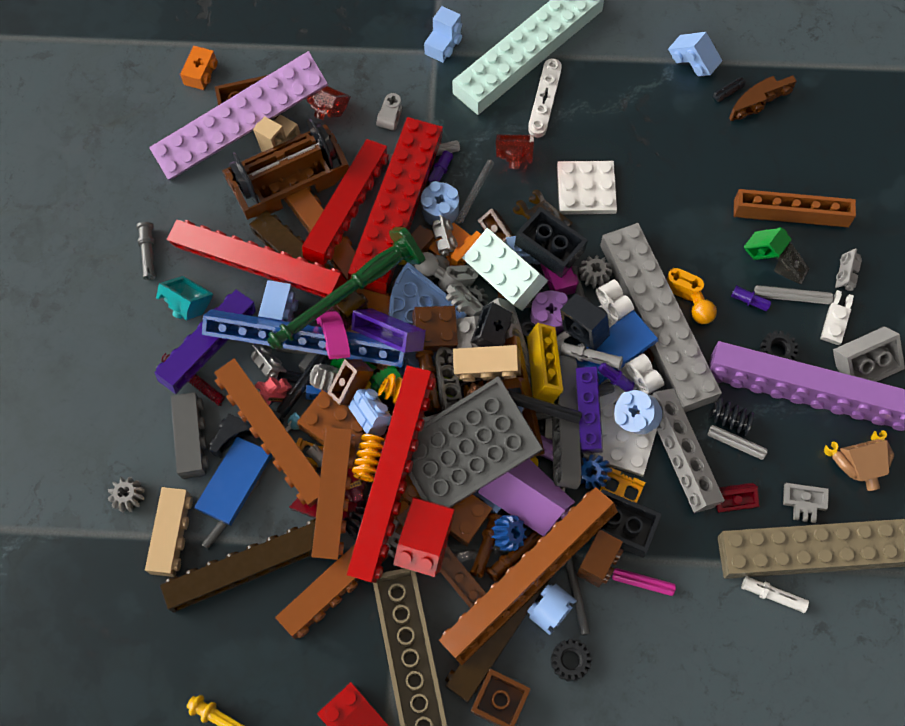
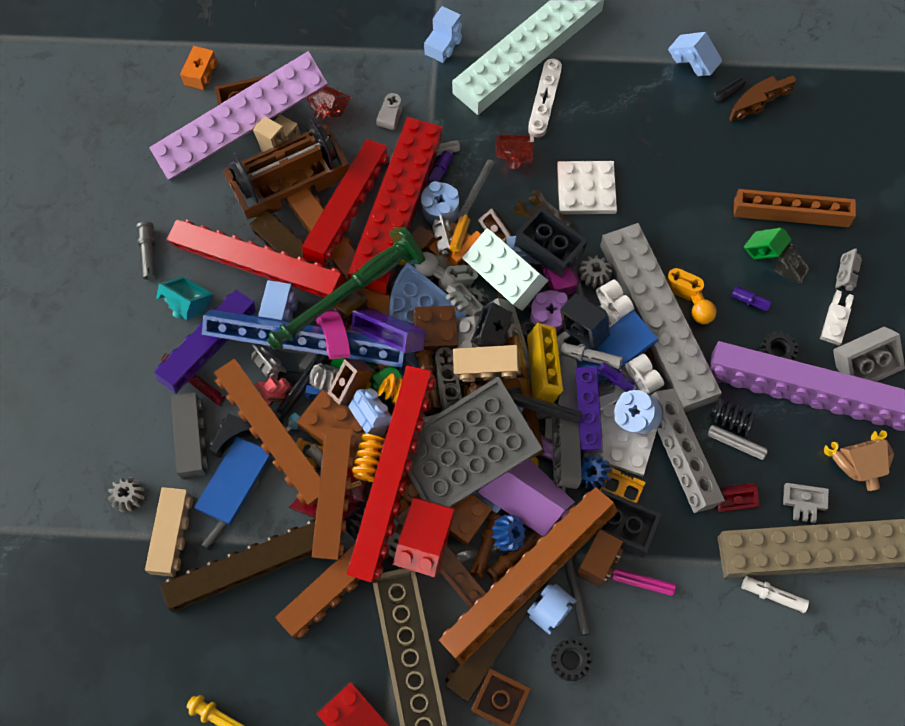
light grey axle [754,285,833,304] -> none
none -> light orange axle [449,215,470,254]

